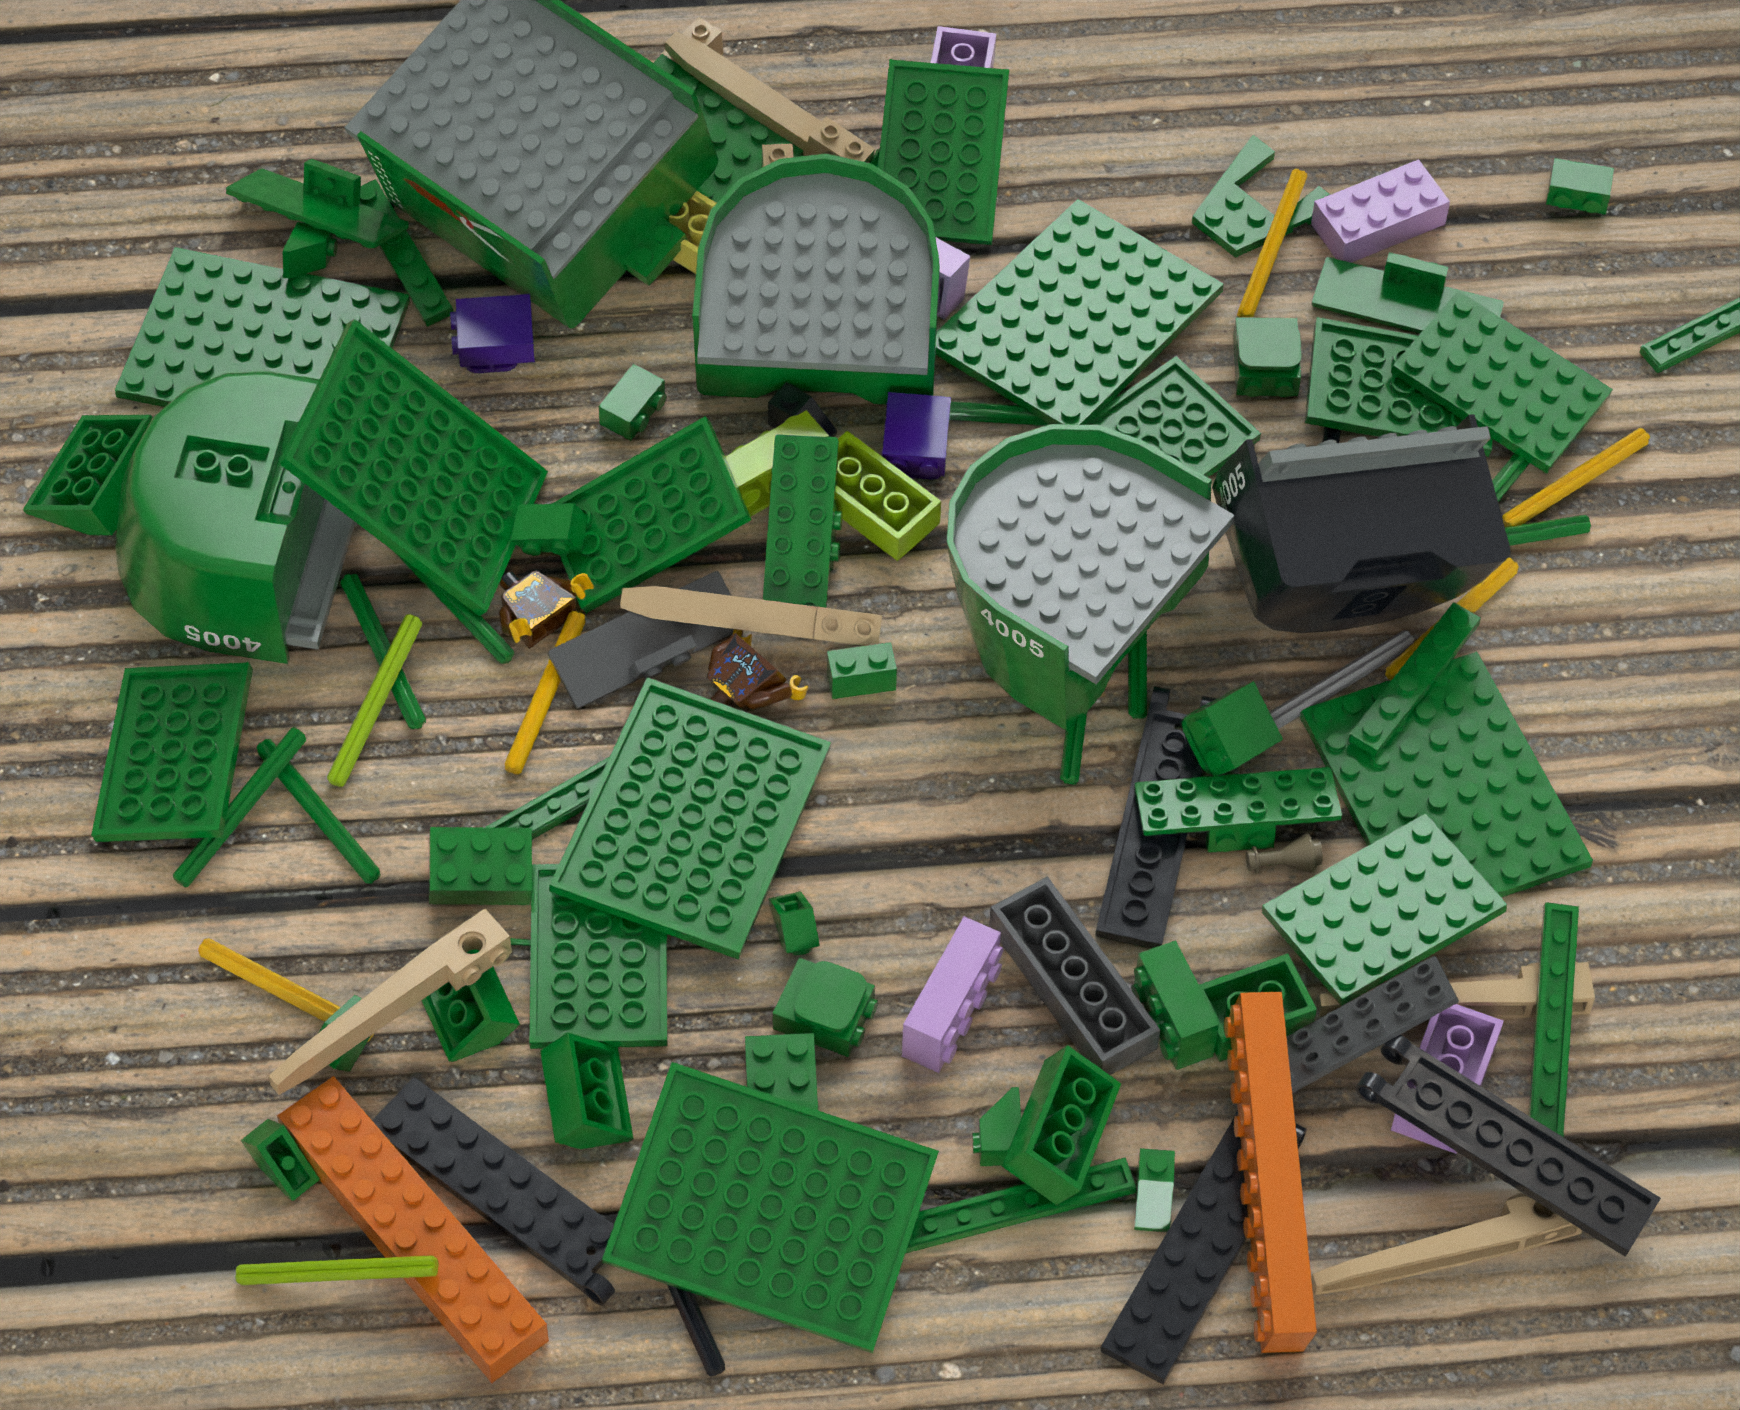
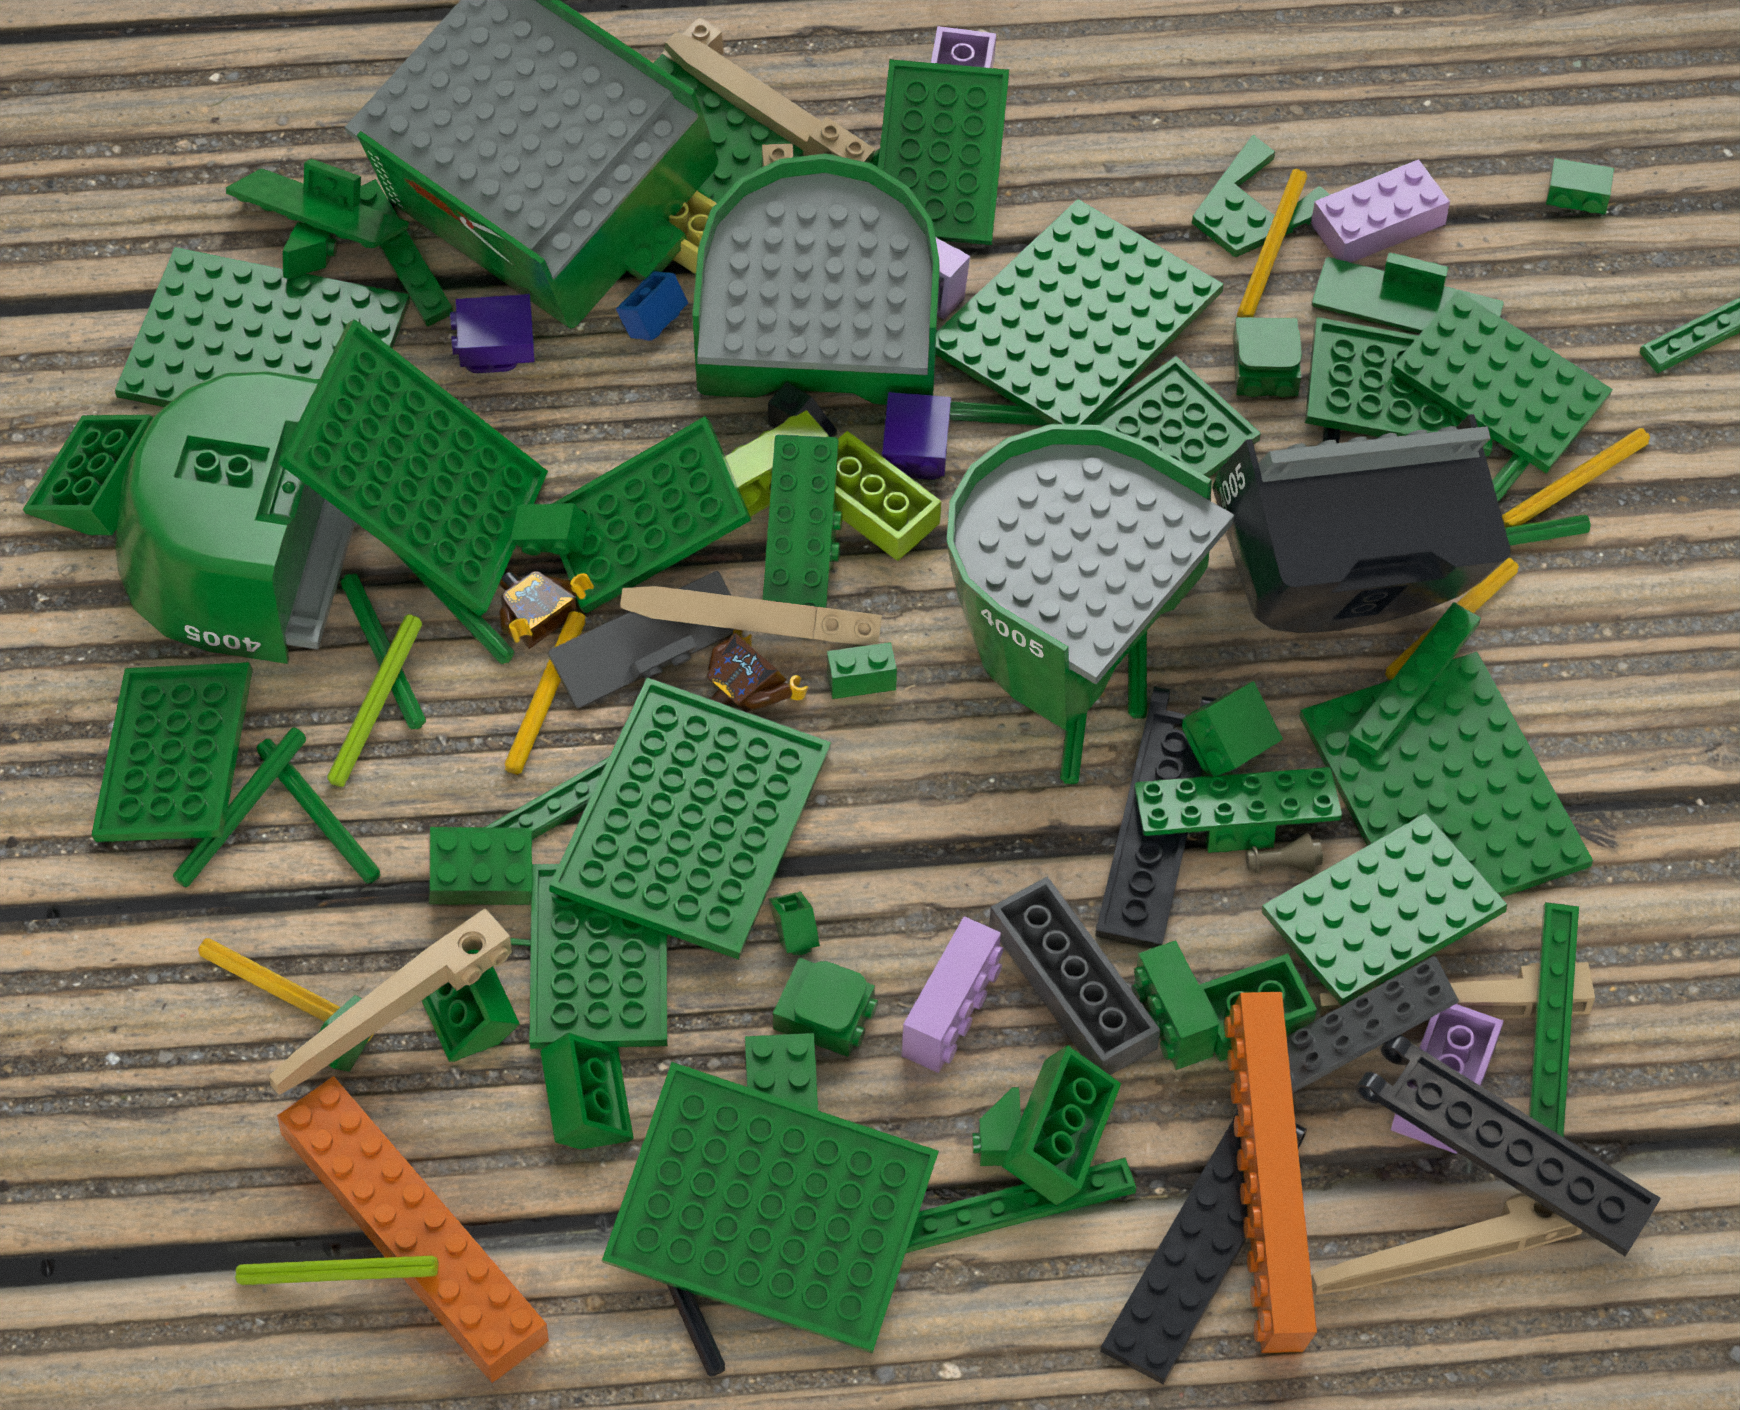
green slope [241,1119,320,1201] -> none
black hinge [372,1077,615,1306] -> none
brick [598,364,667,441] -> none
slope [1134,1148,1175,1232] -> none
light grey axle [1270,630,1414,729] -> none
none -> blue brick [616,271,689,341]

